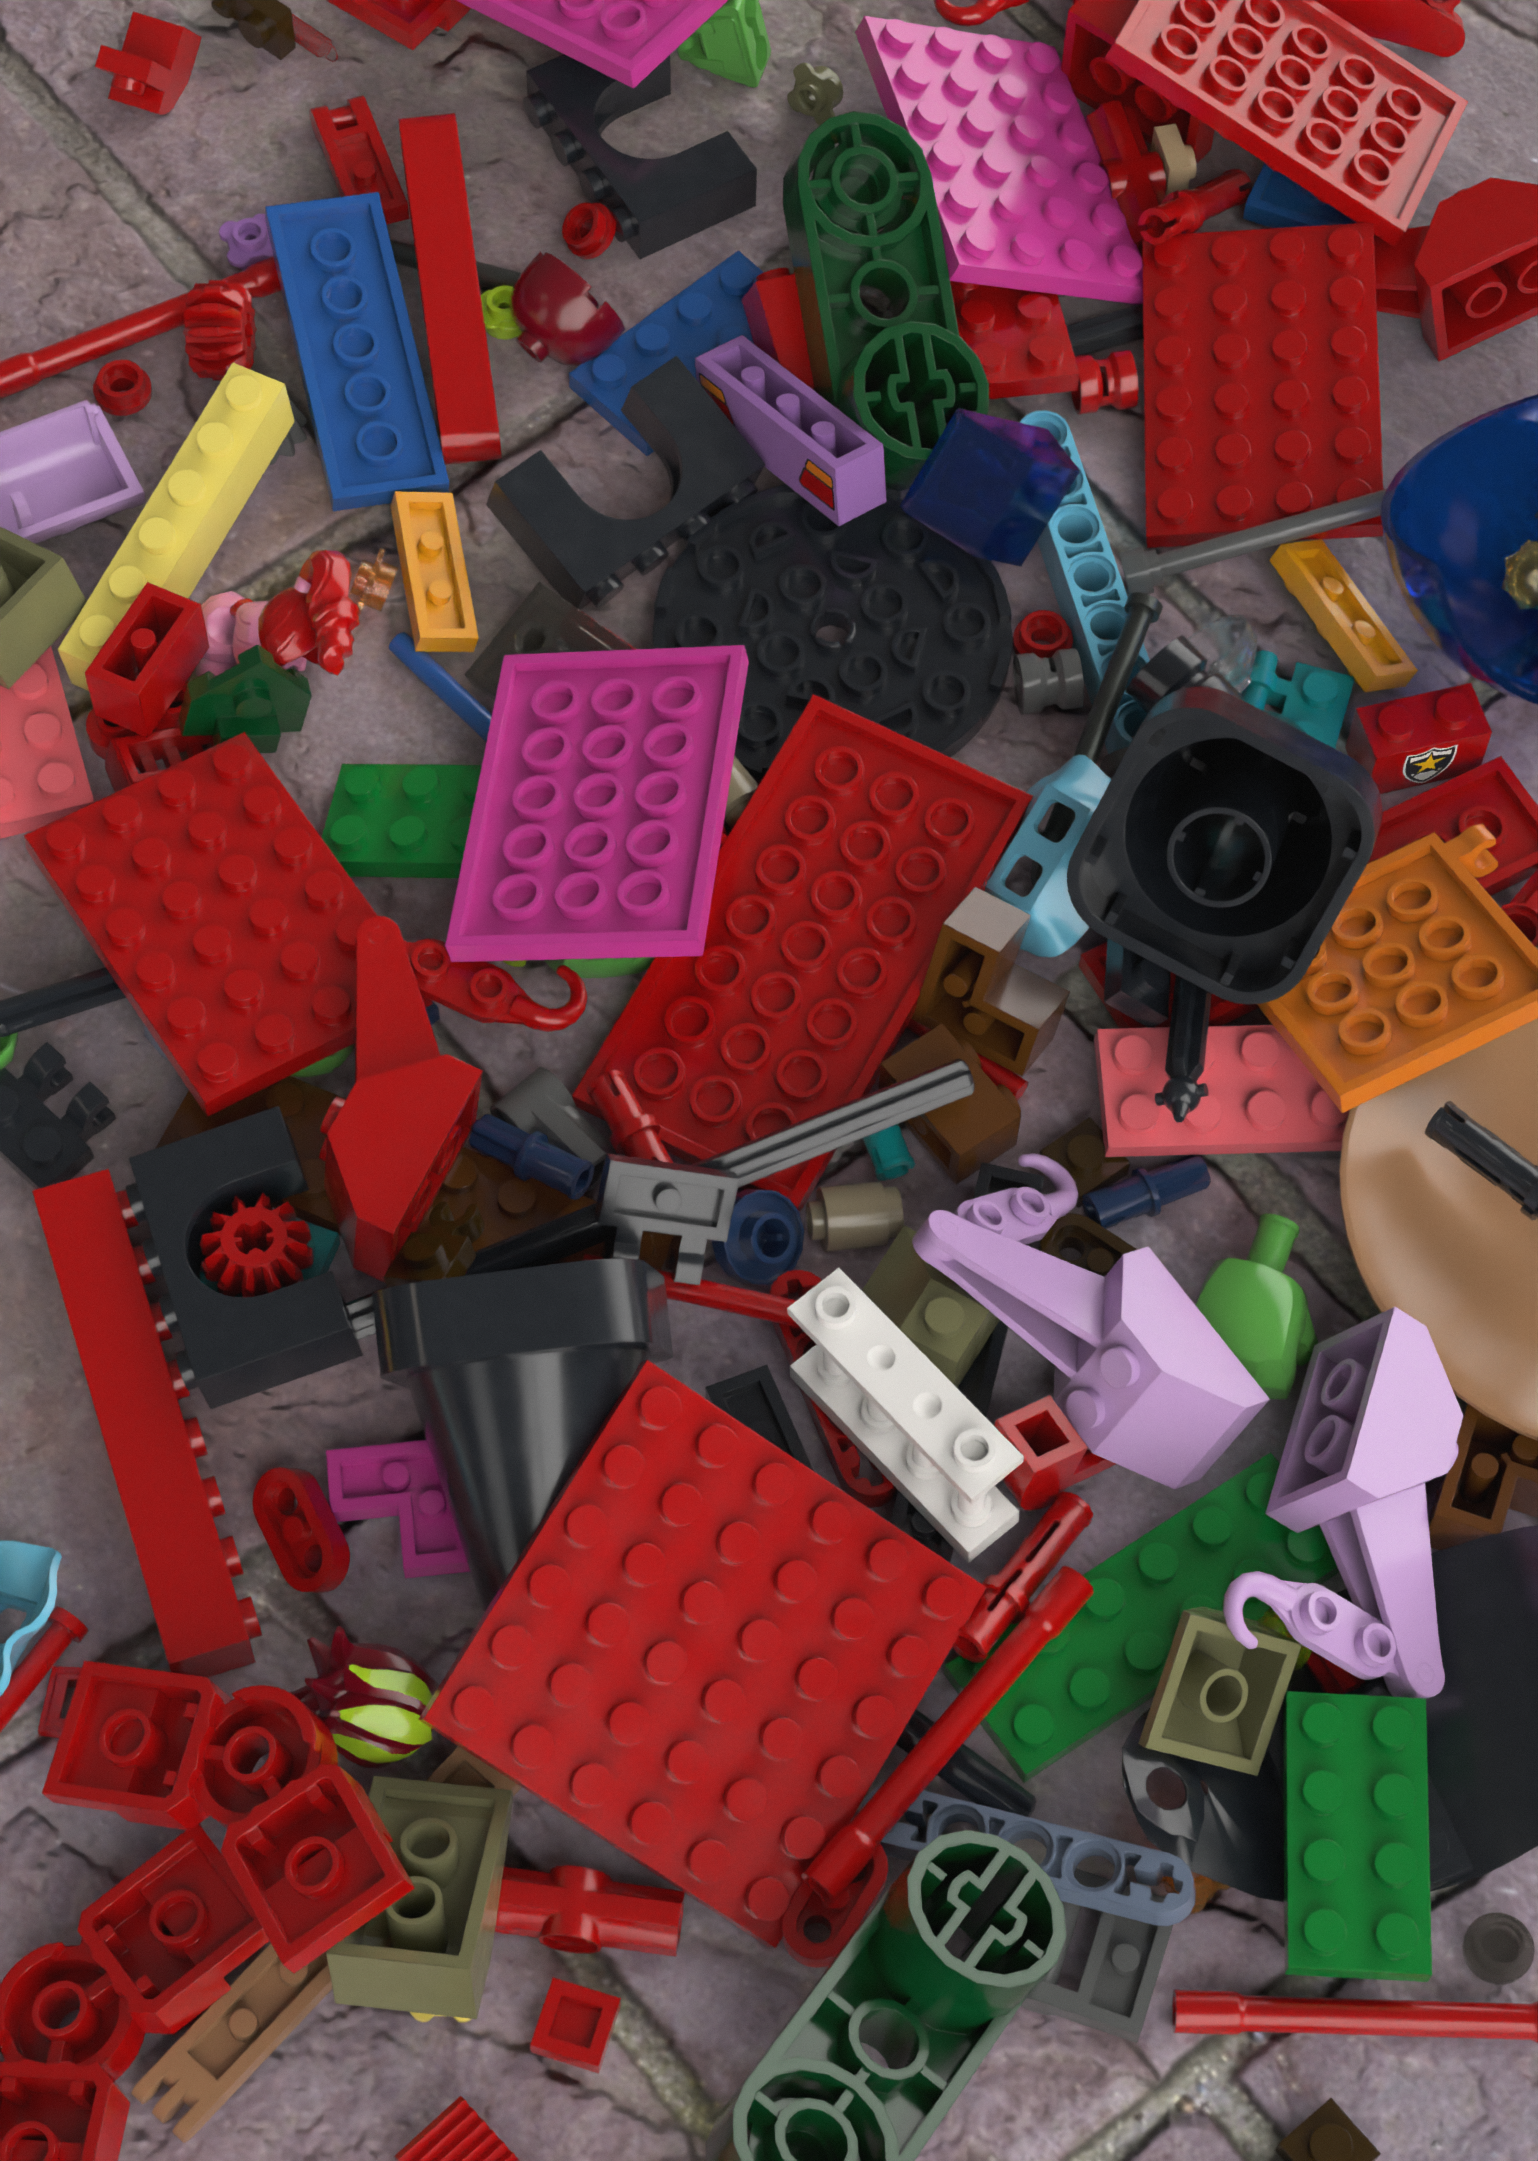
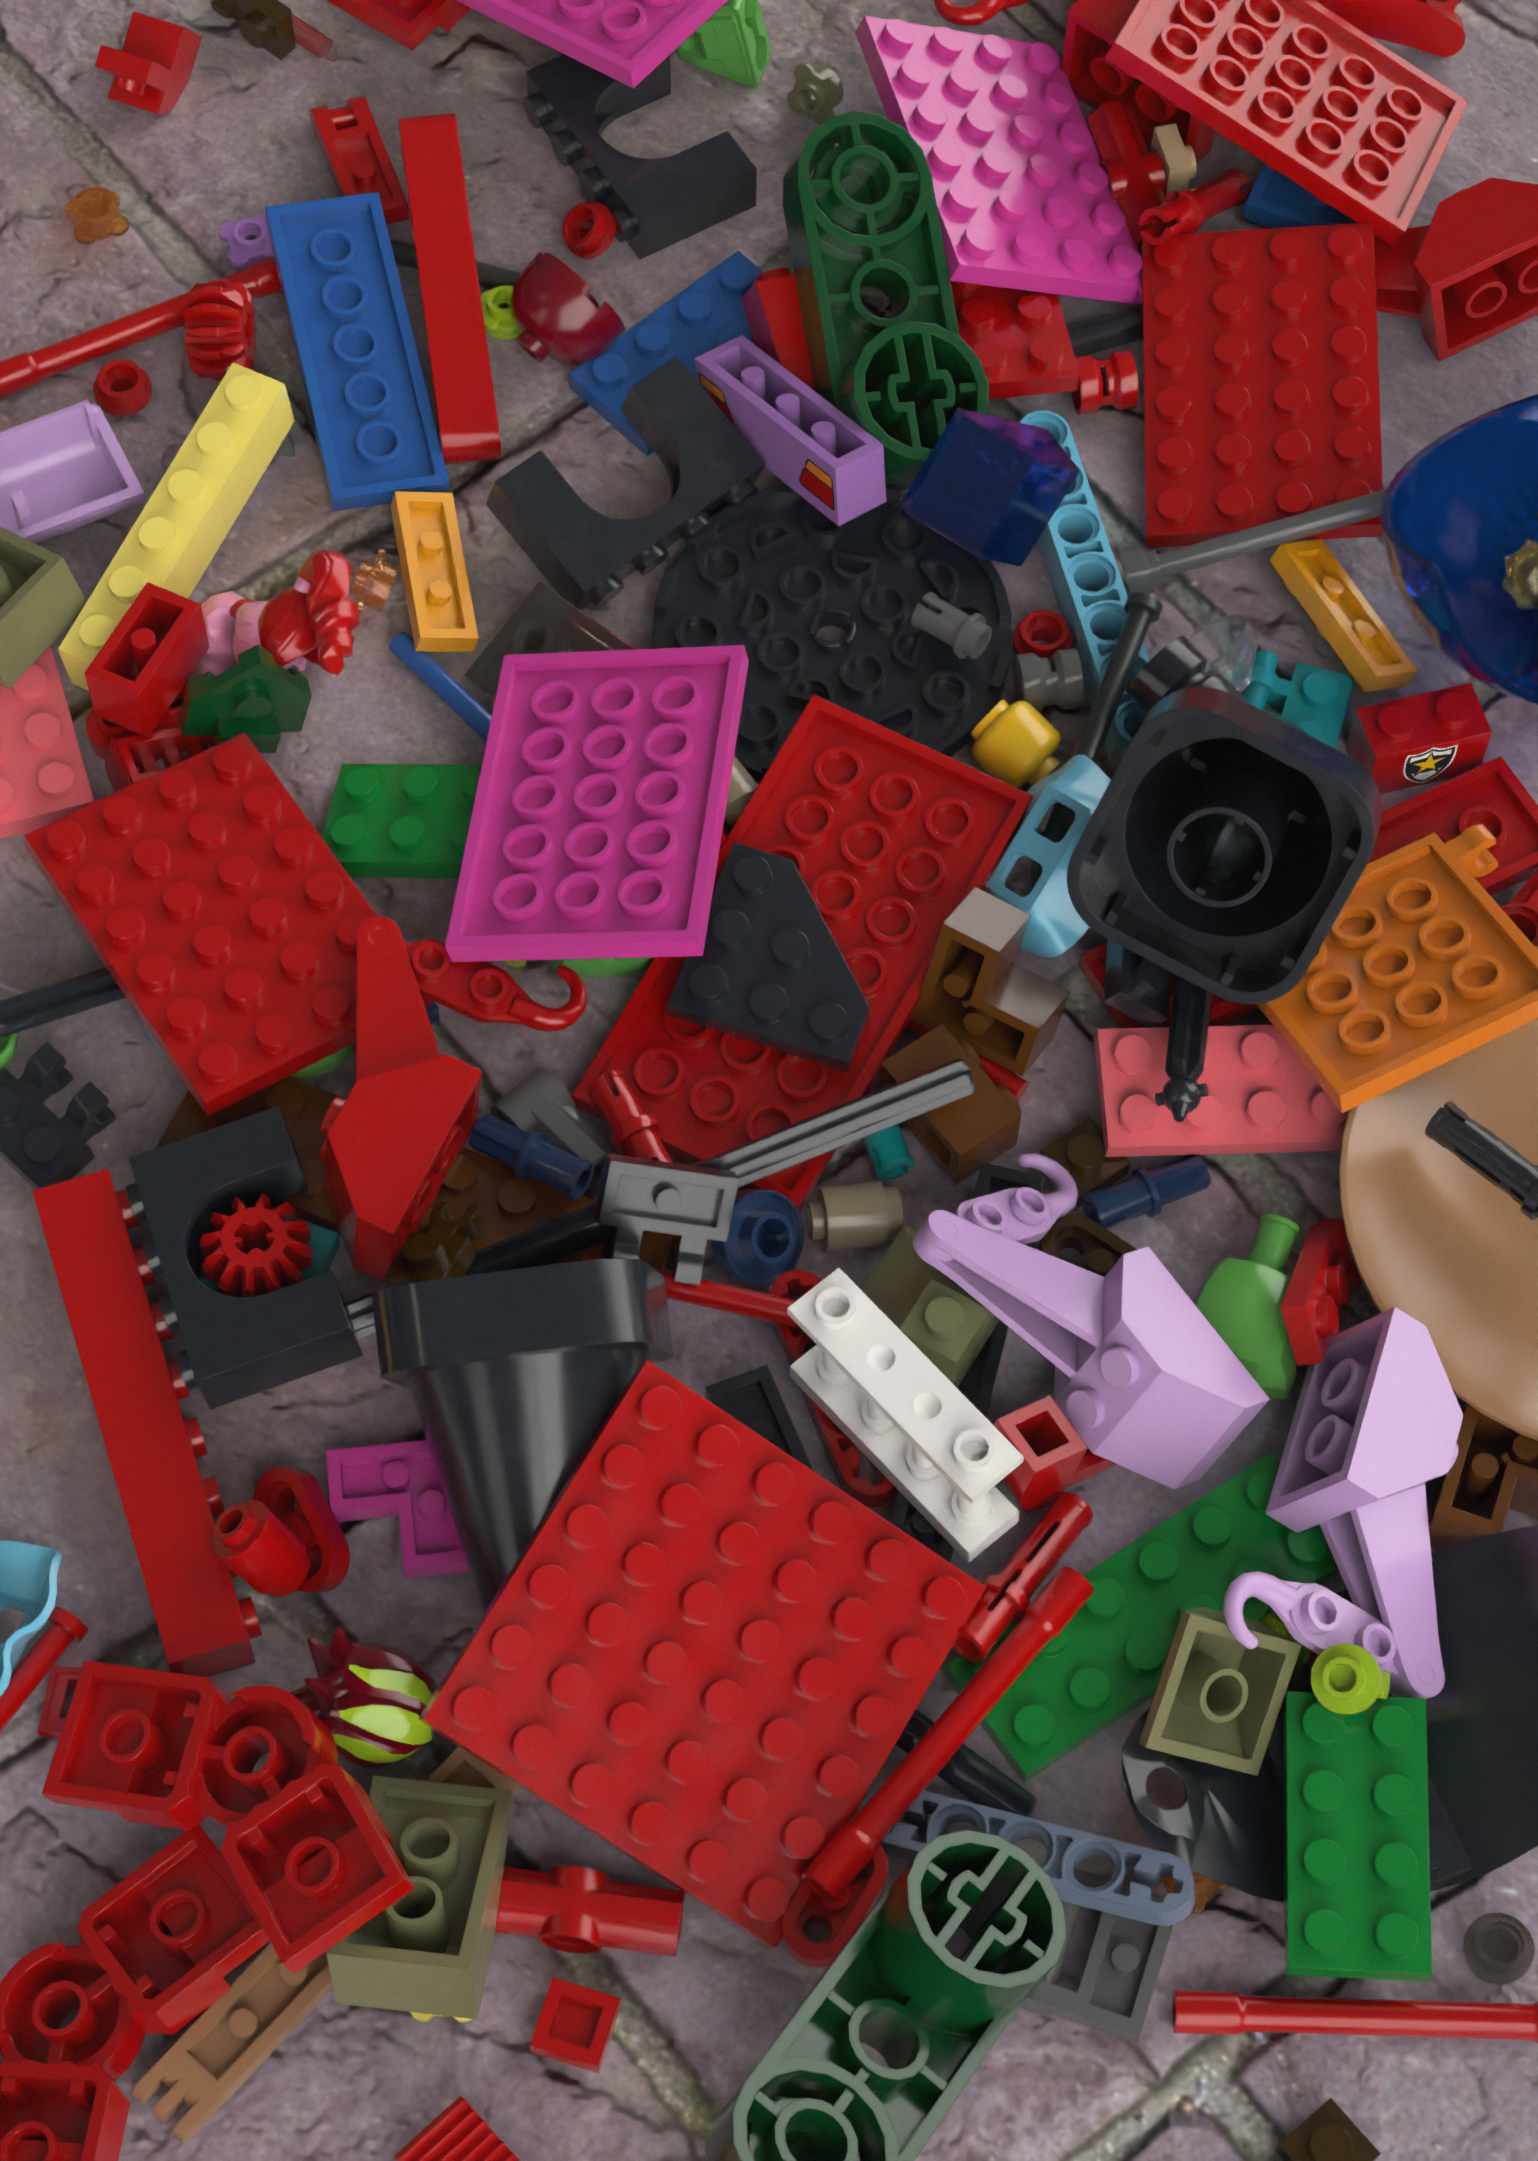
none -> clear orange plate [65,187,129,245]
none -> red brick [211,1500,311,1597]
none -> black plate [667,842,870,1073]
none -> dark grey pin [911,592,992,659]
none -> yellow head [970,700,1061,788]
none -> red plate [1280,1218,1362,1366]
none -> lime plate [1311,1643,1390,1715]

